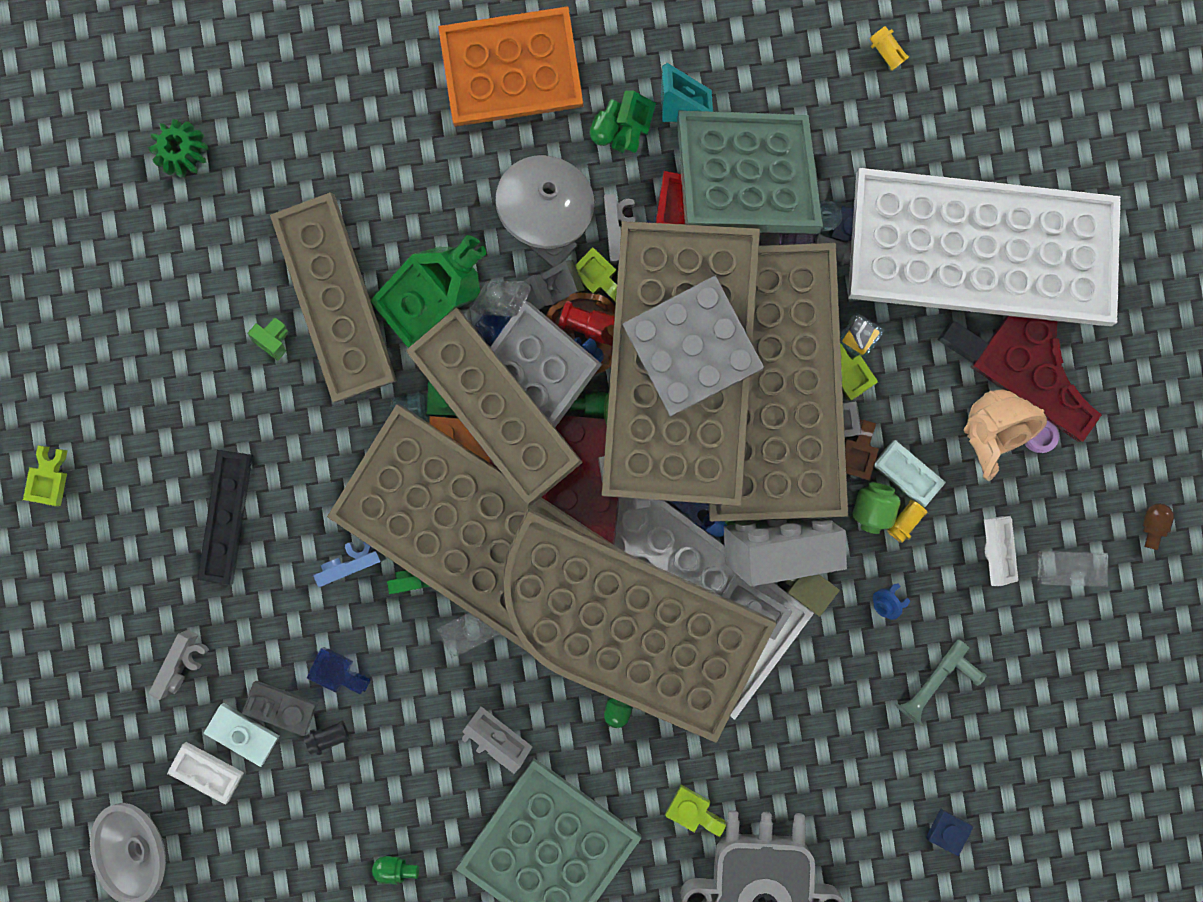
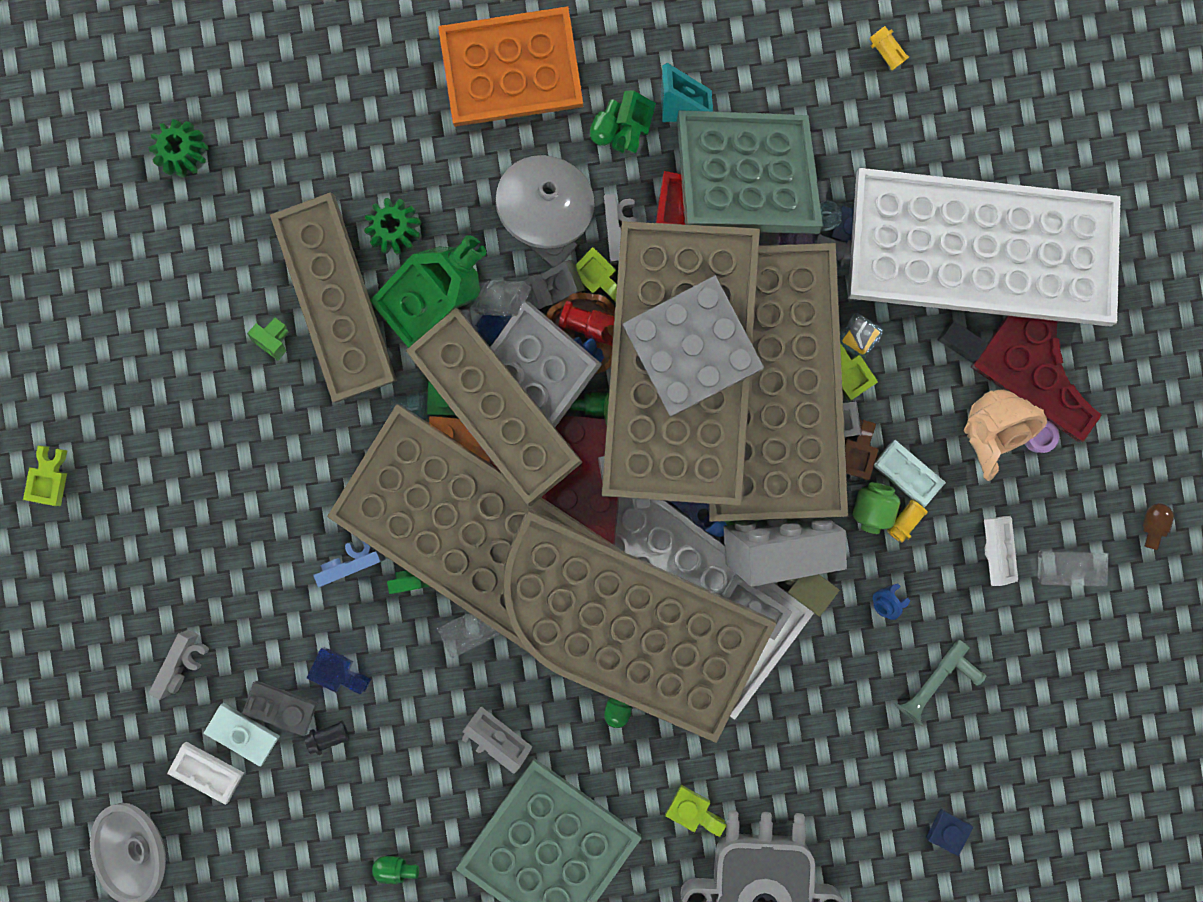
black tile [197,450,253,585] -> none
none -> green gear [364,198,421,255]

